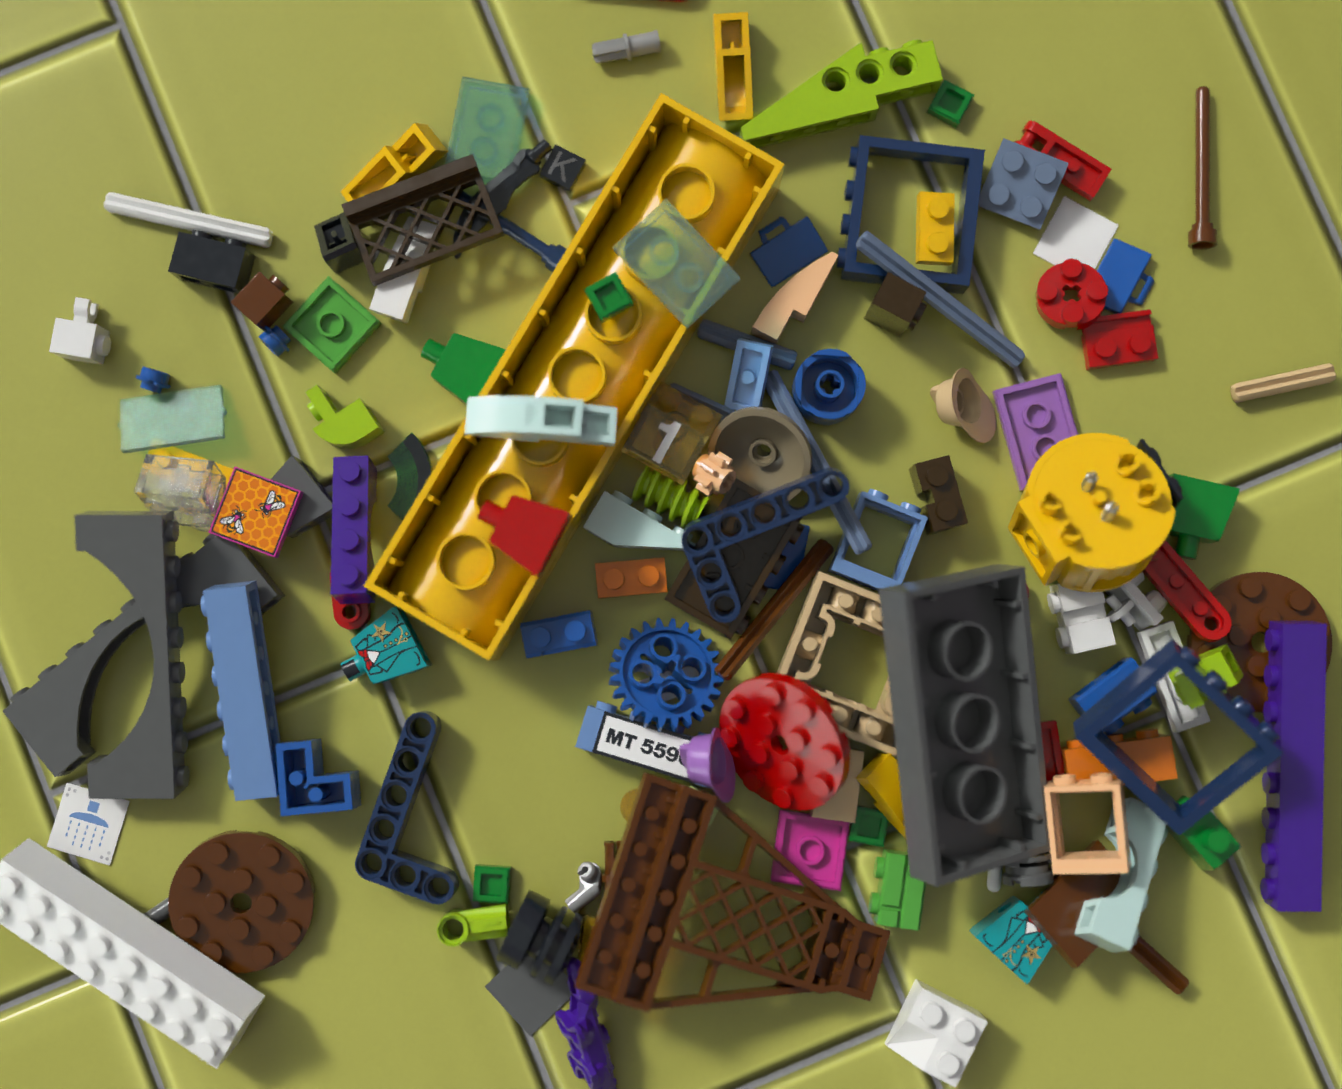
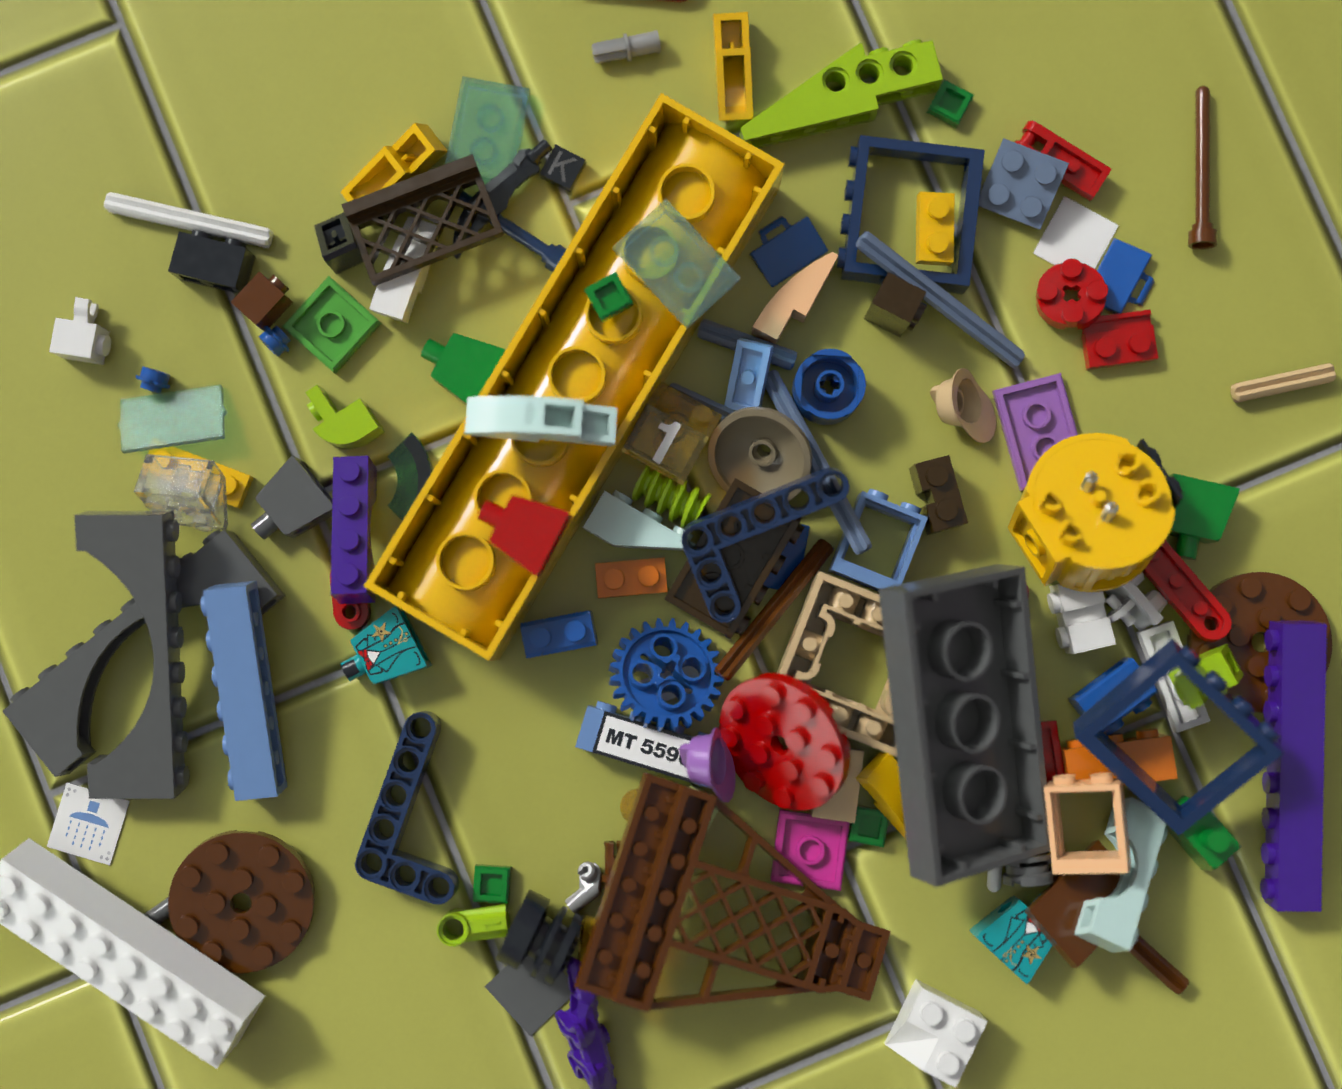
tile [208,466,304,558] -> none
blue brick [275,738,362,816] -> none
light nougat gear [692,451,736,496] -> none
bright green brick [869,848,926,931] -> none

